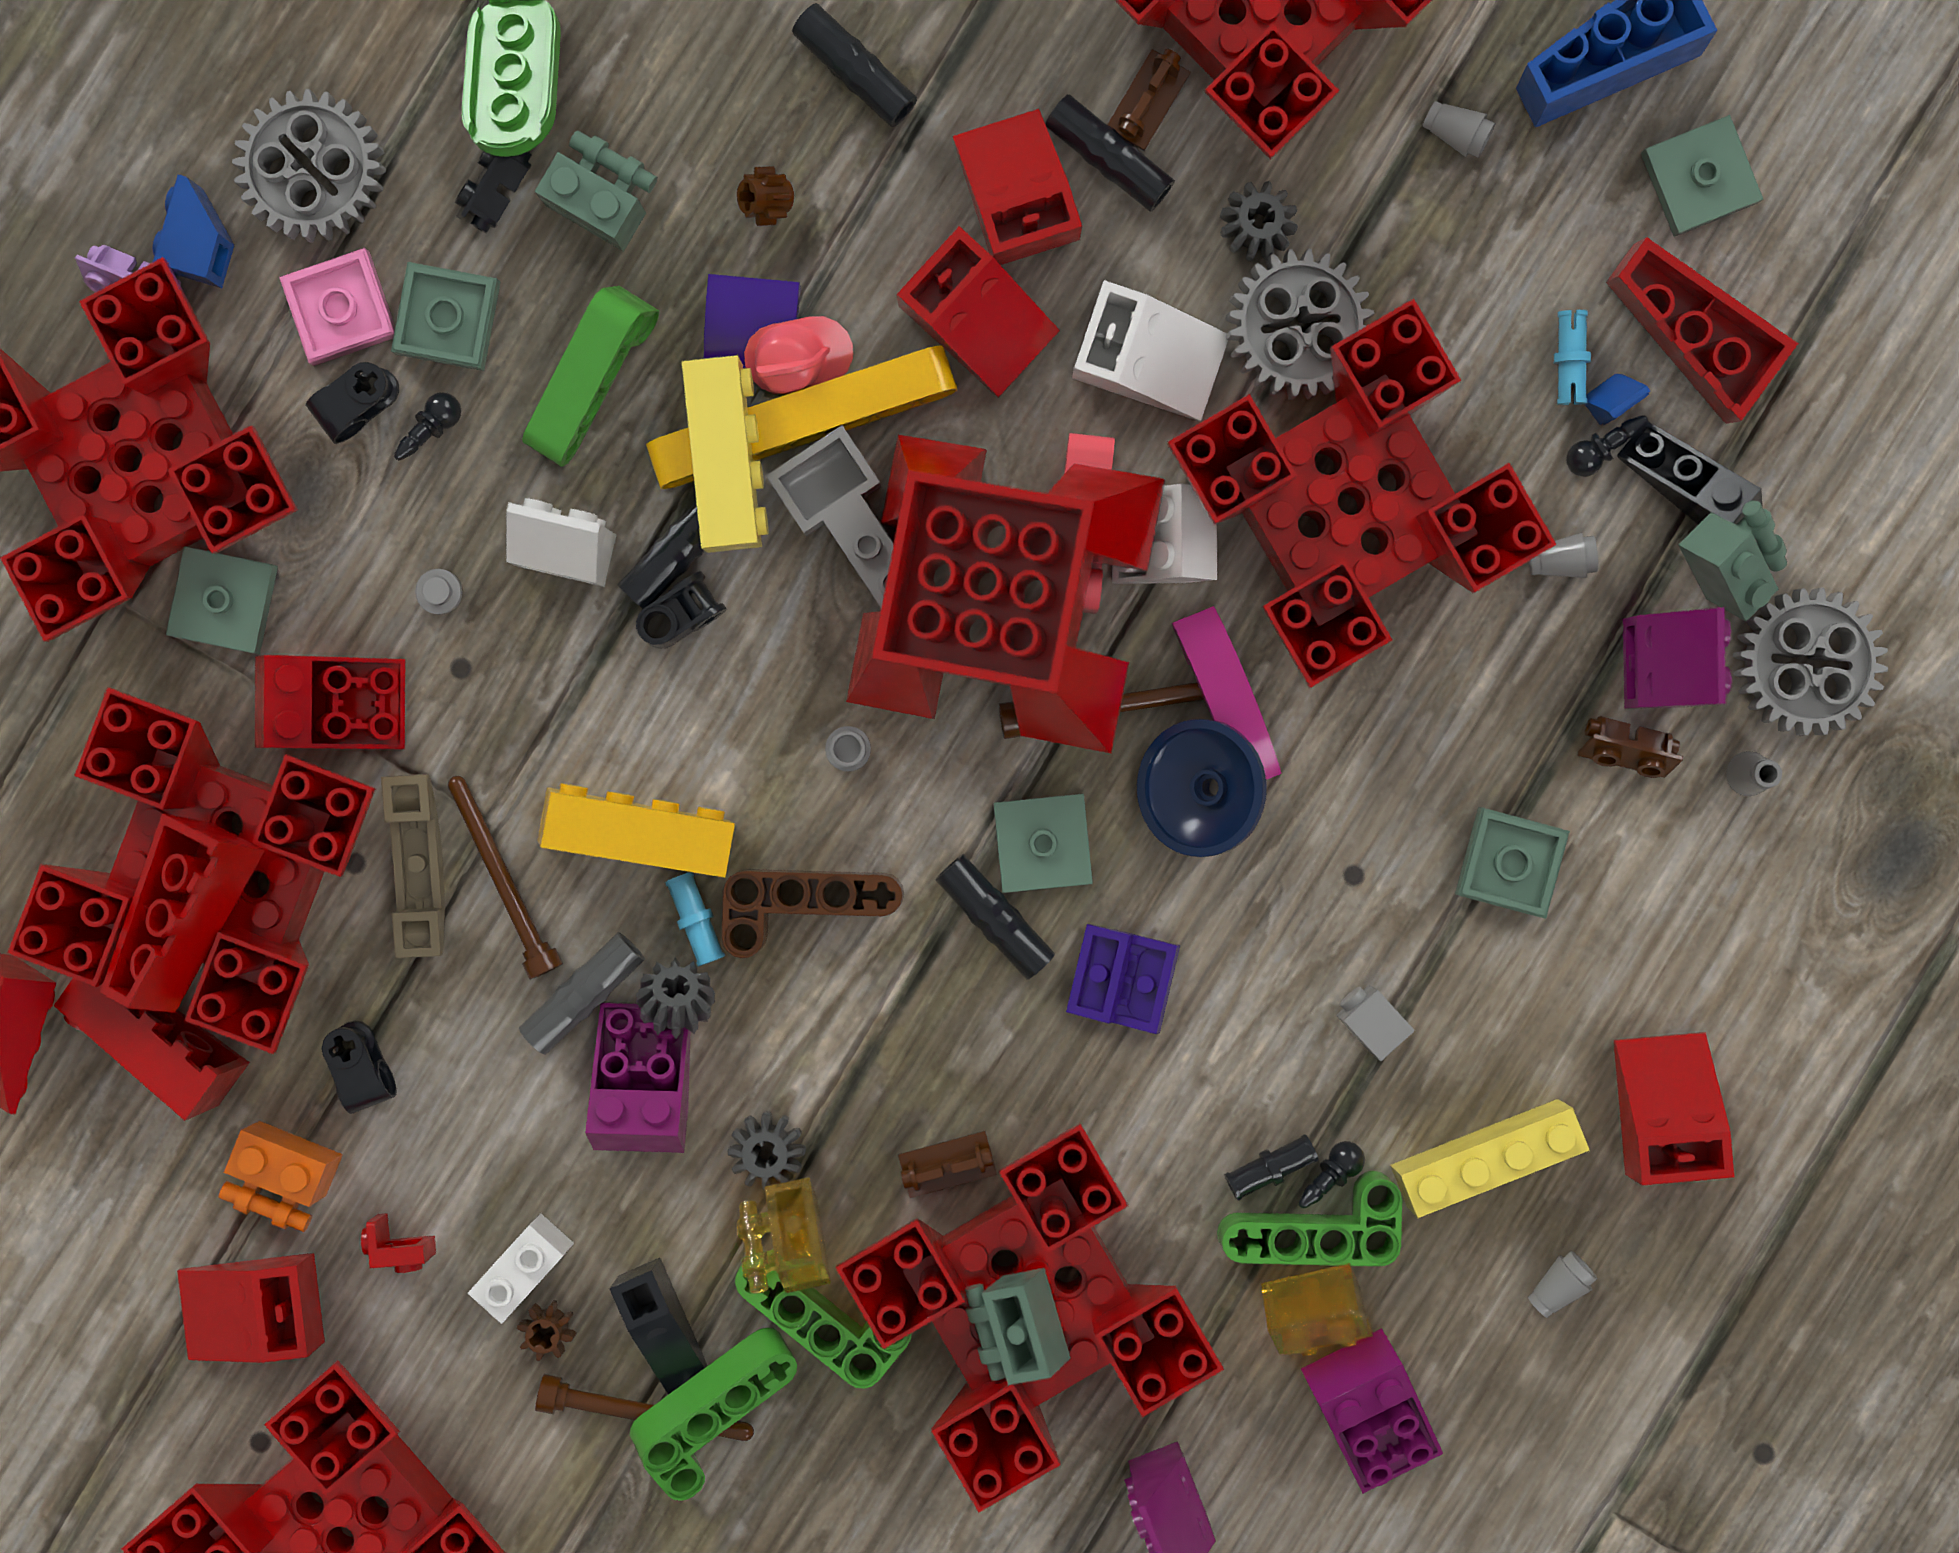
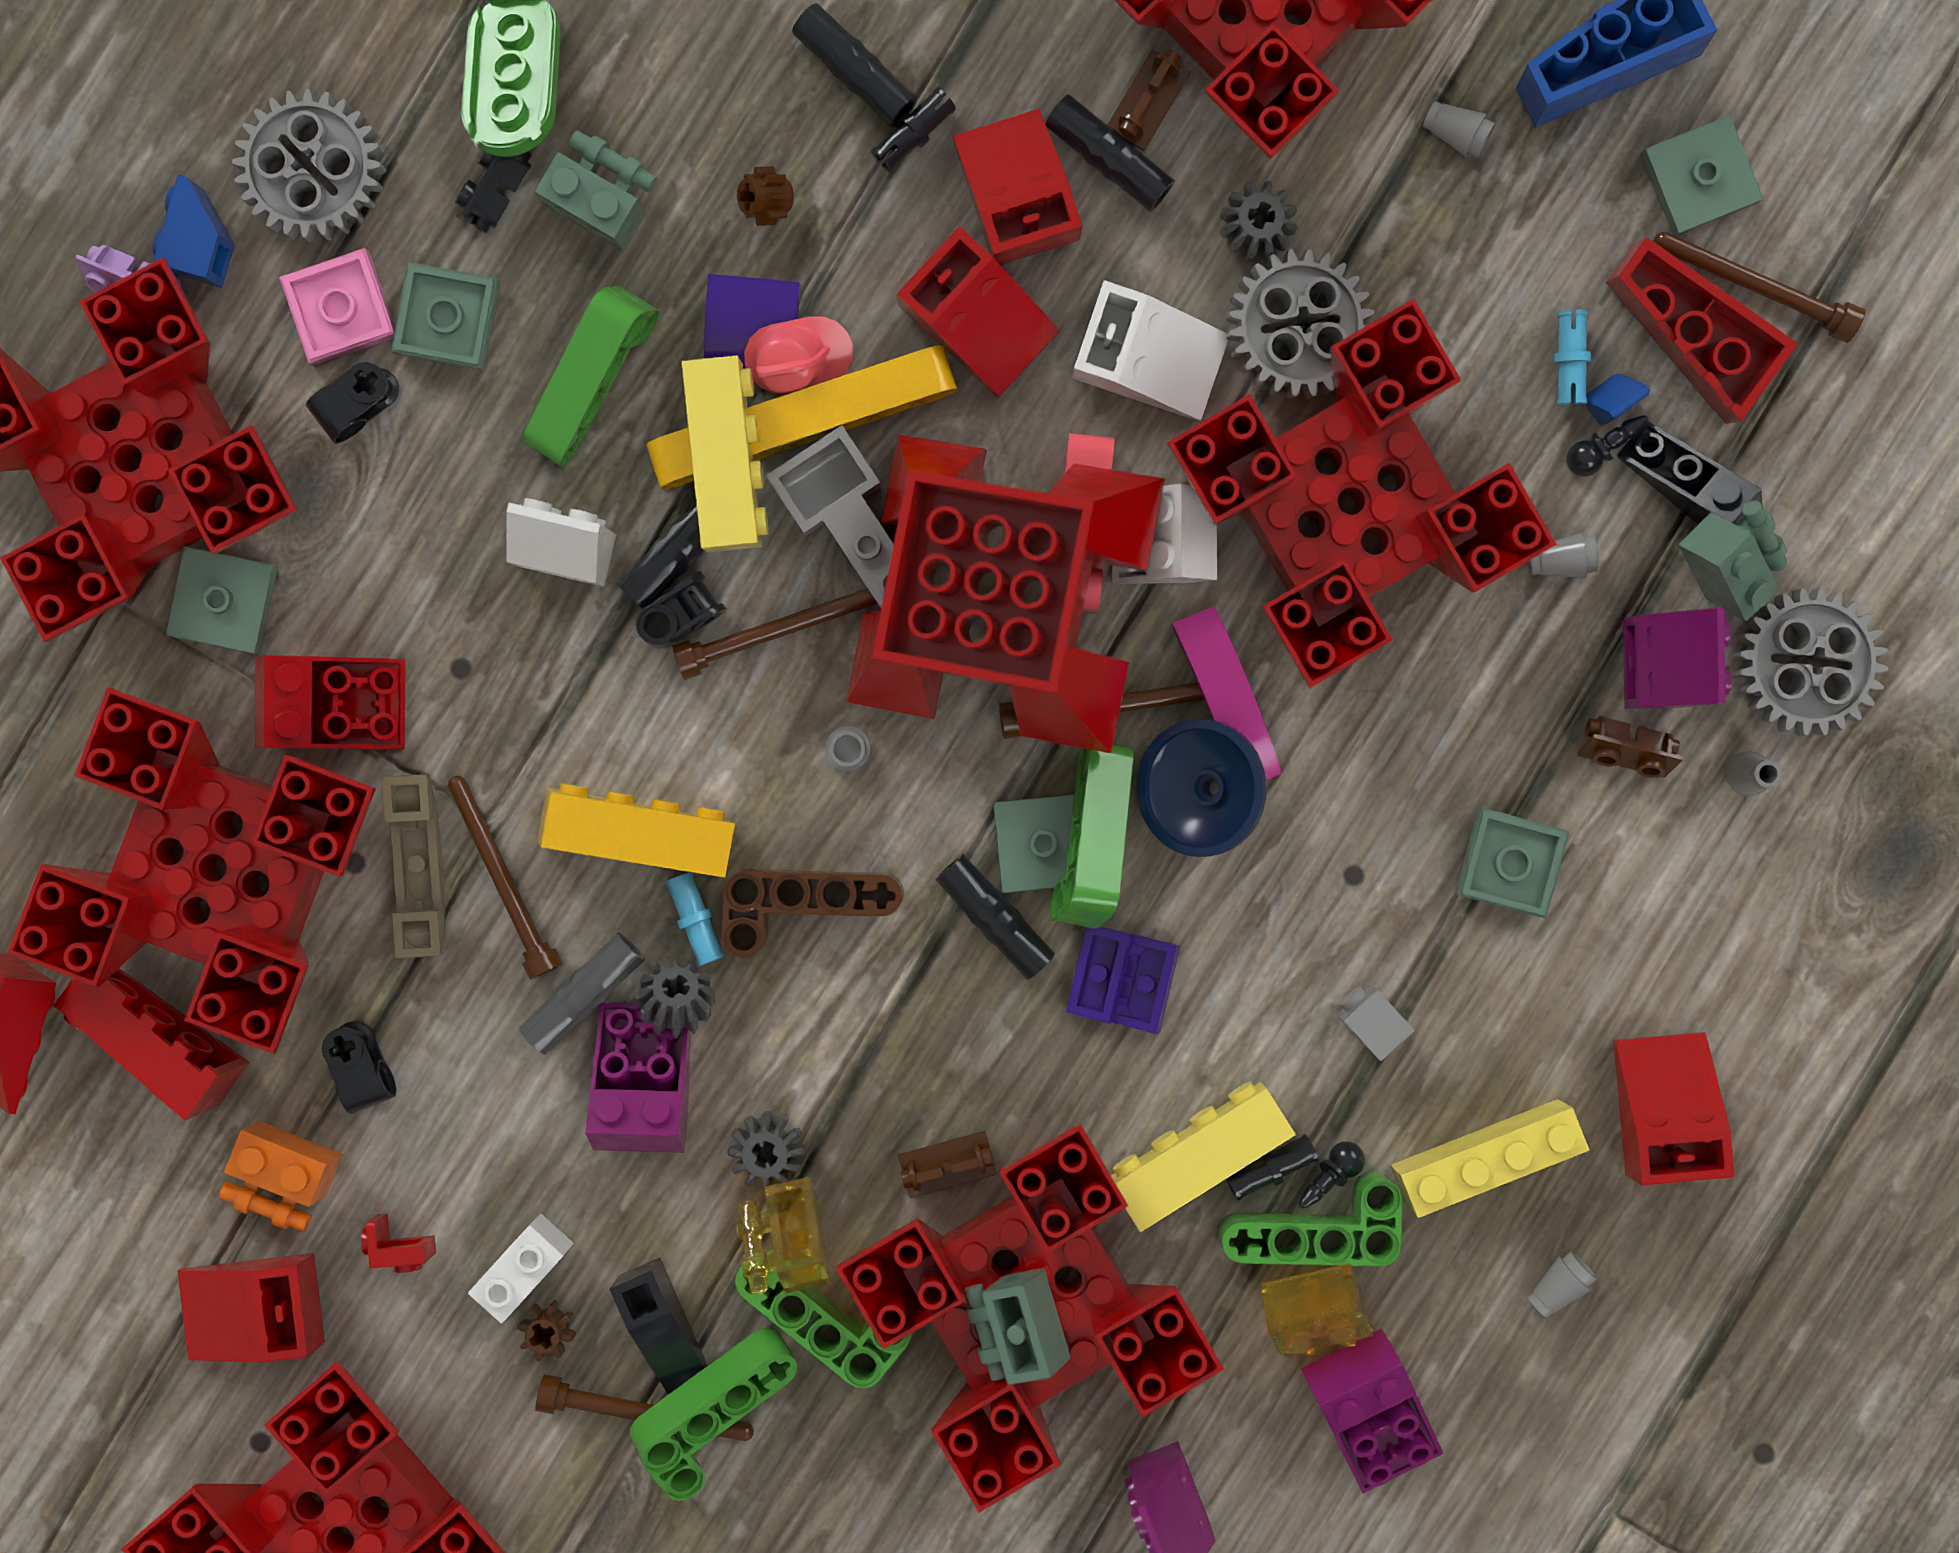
red wedge [100,813,265,1013] -> none
black bar [394,392,461,461] -> none
light grey plate [415,569,462,615] -> none
none -> reddish brown piece [672,588,878,680]
none -> black pin [871,87,956,173]
none -> bright green beam [1050,744,1133,929]
none -> light yellow brick [1111,1082,1296,1233]
none -> reddish brown piece [1653,232,1866,343]

